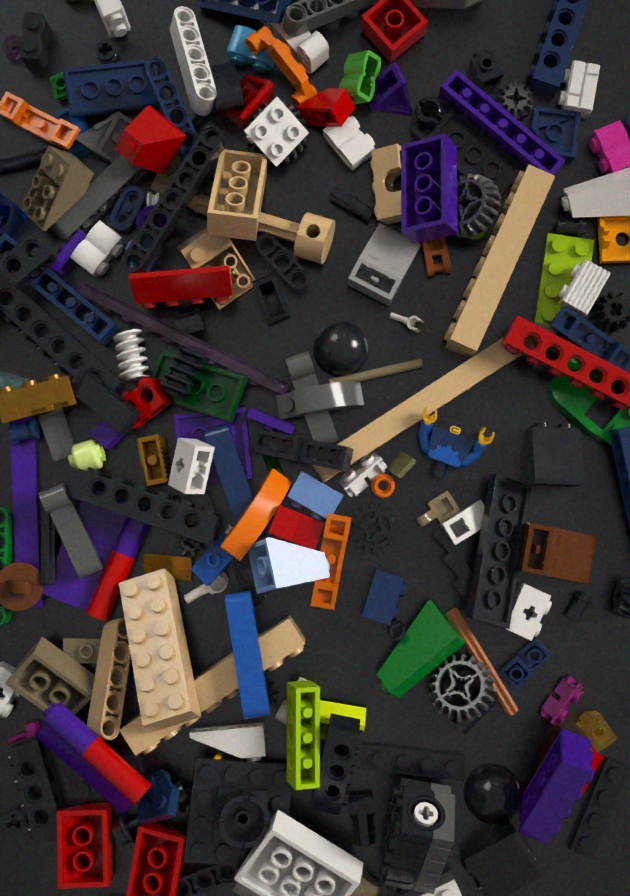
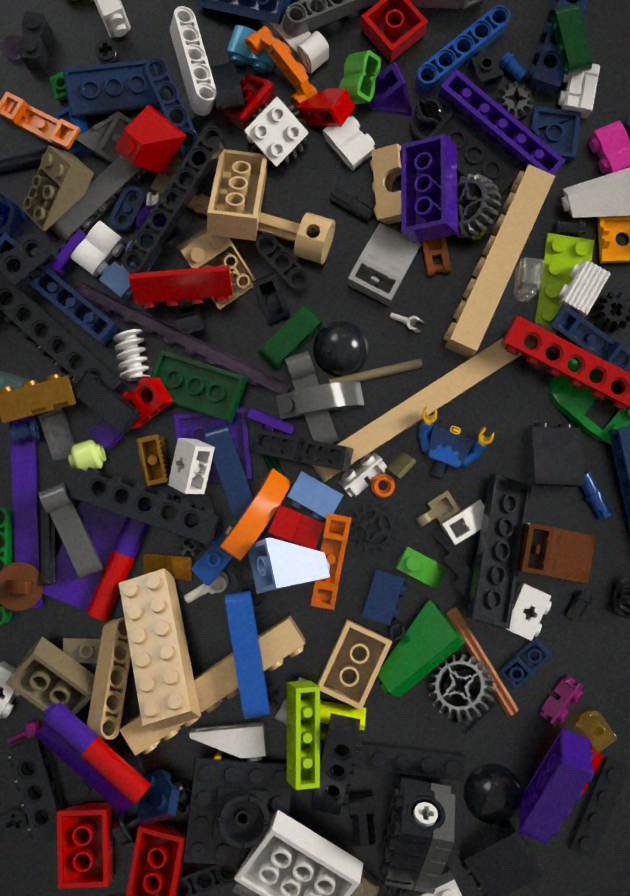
black piece [159,348,208,402] -> none
none -> medium blue brick [99,261,132,302]
none -> dark green beam [258,305,323,369]
none -> tan brick [317,619,392,710]
none -> bright green slope [395,546,448,590]
none -> blue beam [415,5,510,93]
none -> blue pin [499,52,529,83]
none -> clear brick [512,257,544,301]
none -> dark green beam [551,3,592,75]
none -> blue pin [581,471,613,520]

